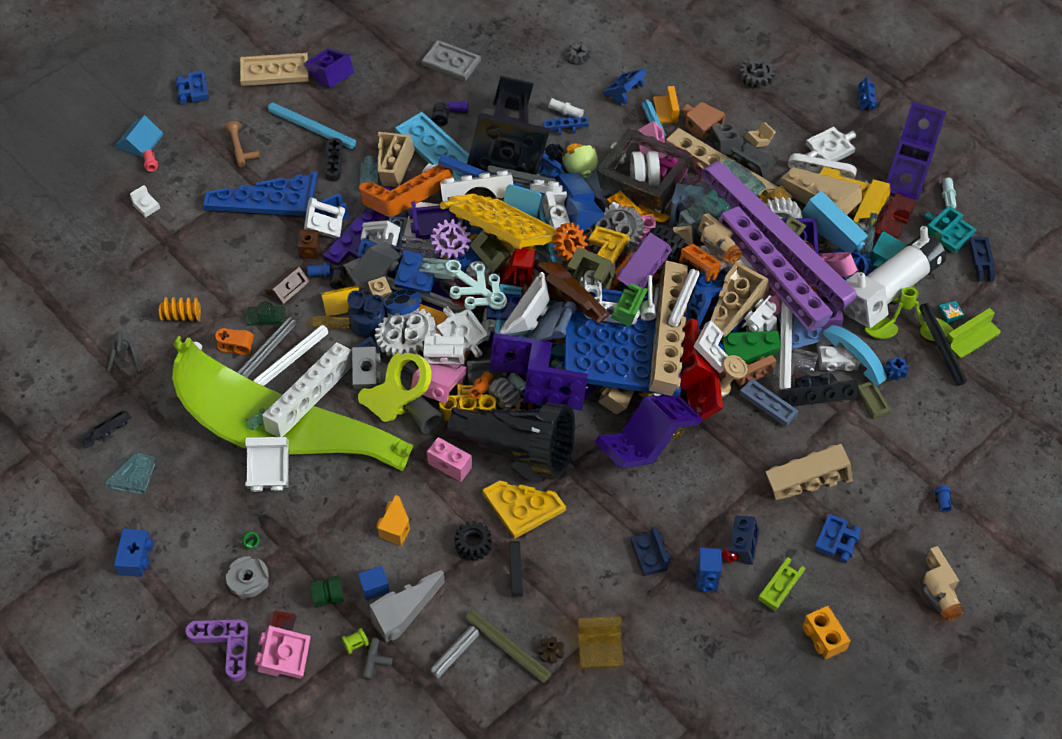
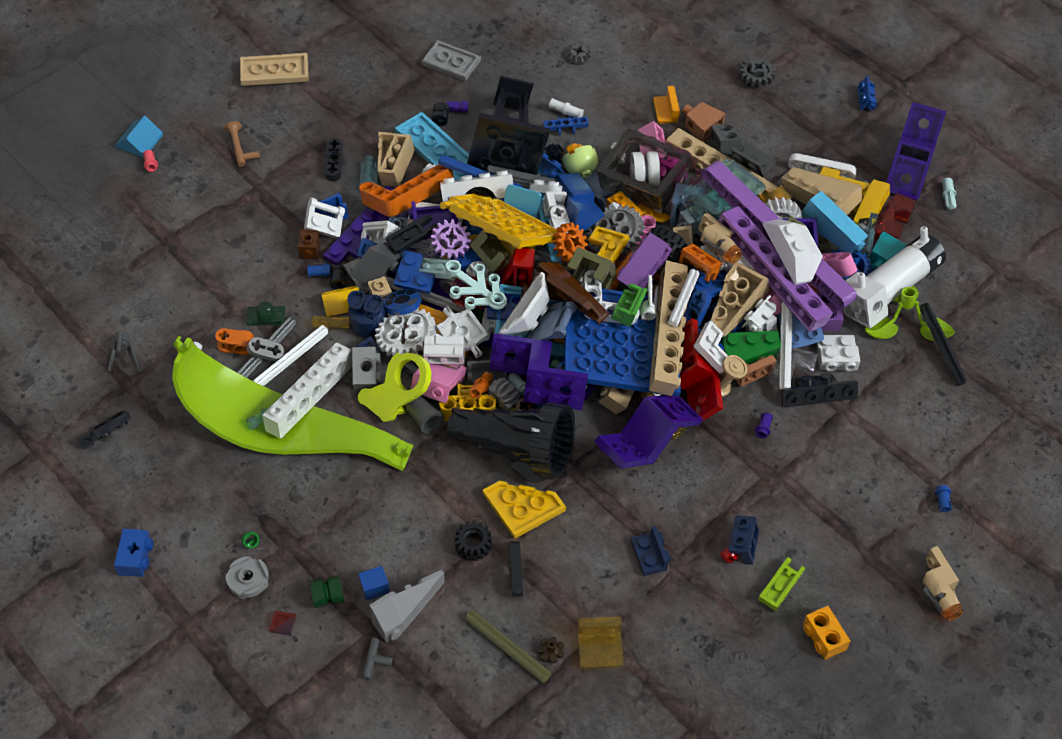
clear light blue wing [105,453,157,494] -> none
white bracket [130,185,160,218] -> none
light orange piece [159,297,201,321] -> none
blue plate [175,71,209,105] -> none
medium lavender beam [185,620,249,682] -> none
blue wing [203,171,318,216] -> none
white panel [245,437,289,492] -> none
bright pink plate [254,626,311,679] -> none
panel [264,267,310,304] -> none
medium azure axle [268,102,356,149] -> none
dark purple slope [303,48,354,88] -> none
lime bush [341,628,369,654] -> none
light orange slope [376,495,410,546] -> none
bright pink brick [427,437,472,482] -> none
light grey axle [430,626,479,678] -> none
blue piece [603,68,647,105] -> none
medium azure axle [642,100,666,138] -> none
blue brick [696,548,722,592] -> none
sand blue plate [739,379,799,427] -> none
tan bracket [745,122,776,148] -> none
tan wedge [766,444,853,500] -> none
white plate [805,127,856,162] -> none
blue plate [814,513,861,563] -> none
medium azure slope [822,325,887,387] -> none
olive tile [858,381,891,420] -> none
blue gear [884,357,909,381] -> none
teal plate [924,206,977,254] -> none
teal tile [938,301,964,323] -> none
lime panel [947,308,1001,359] -> none
dark blue hinge [968,237,995,281] -> none
none -> light grey beam [246,337,284,361]
none -> black hinge [386,215,437,255]
none -> dark purple pin [755,412,773,438]
none -> white wedge [763,219,823,285]

